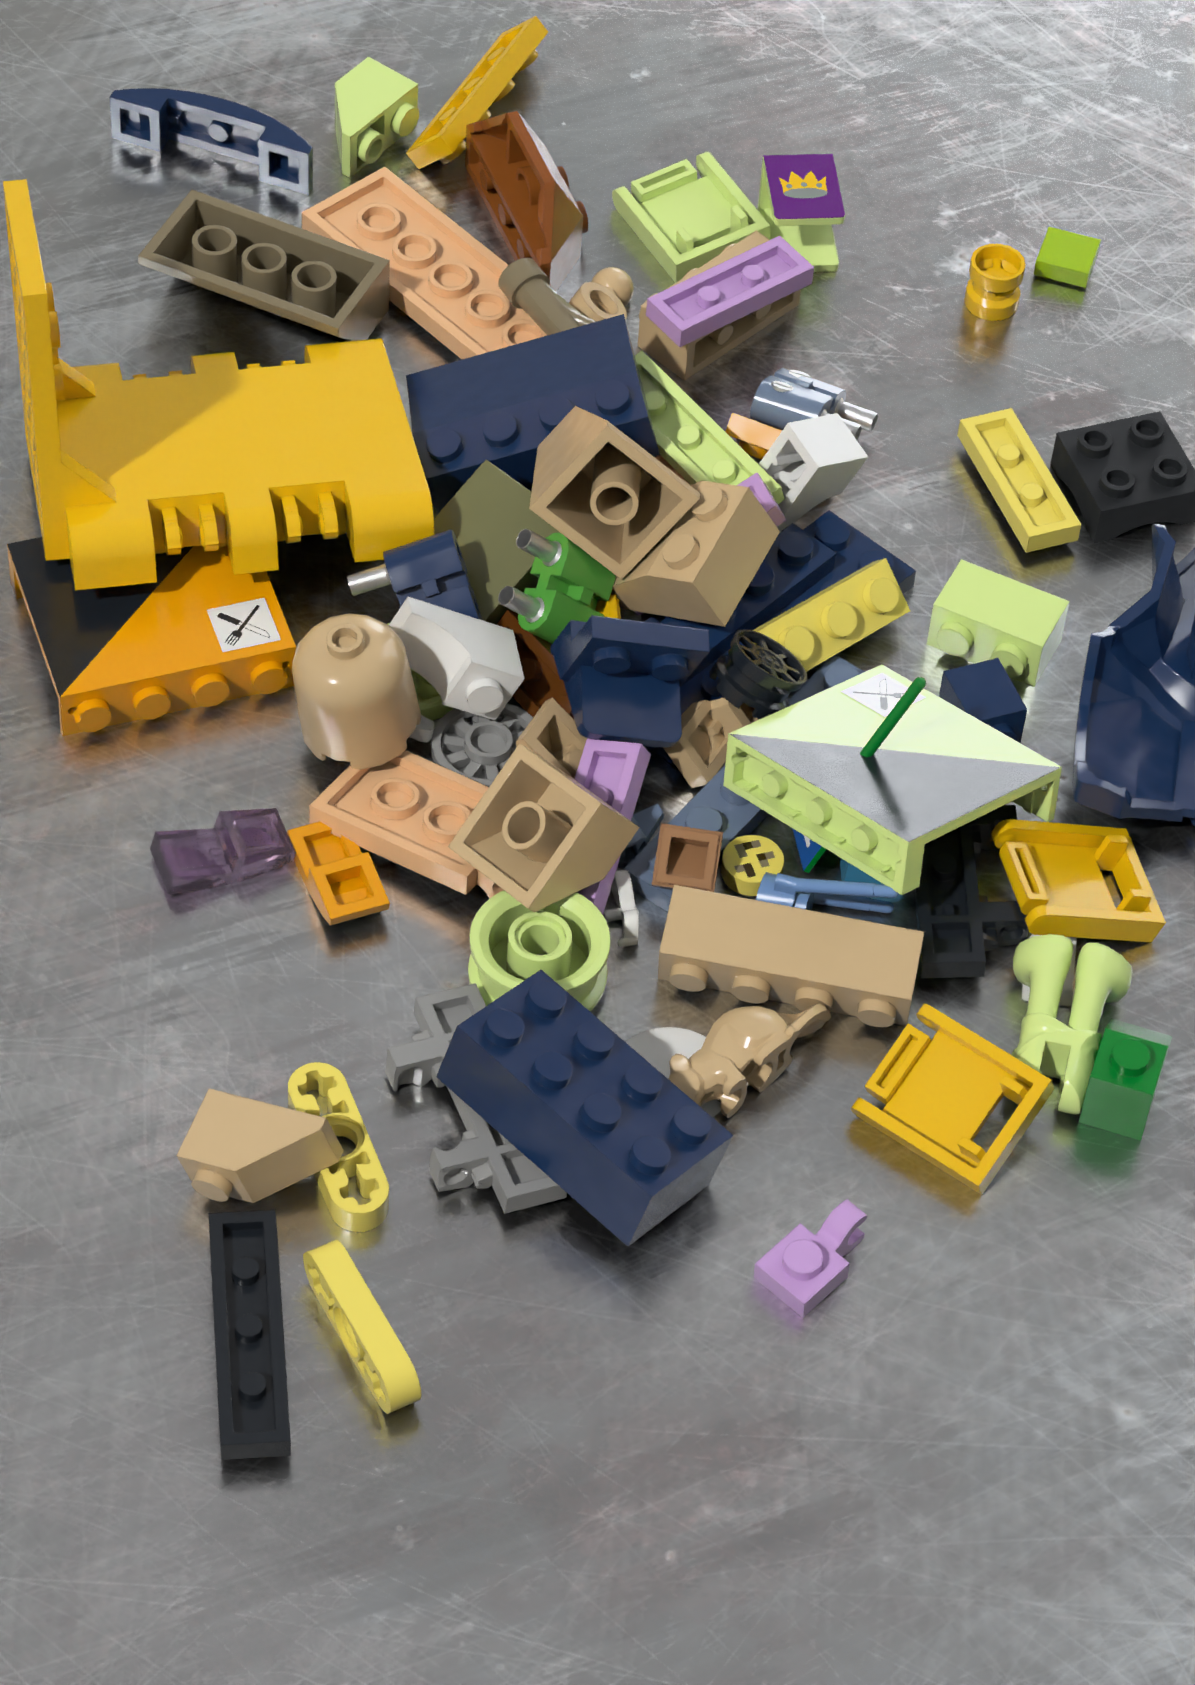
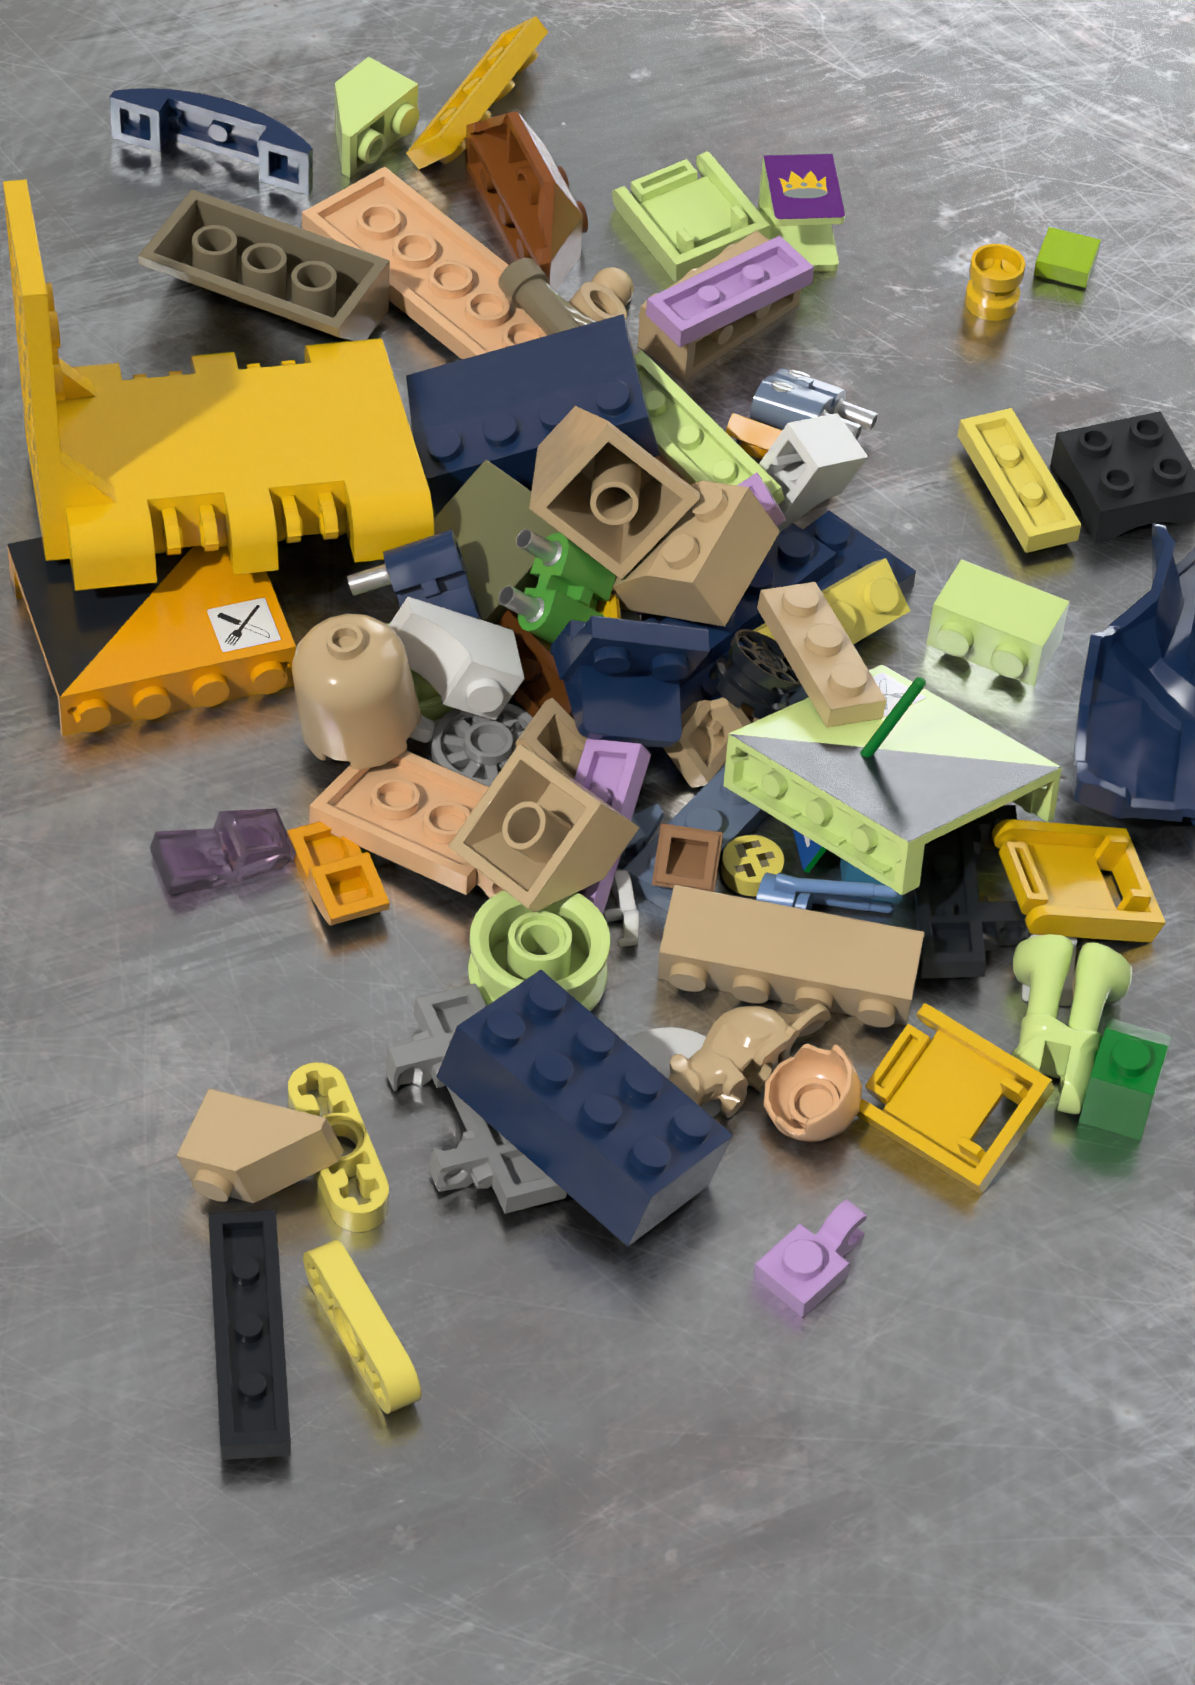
dark blue brick [939,658,1027,743] -> none
none -> tan plate [757,582,887,728]
none -> light nougat hair [764,1043,862,1142]

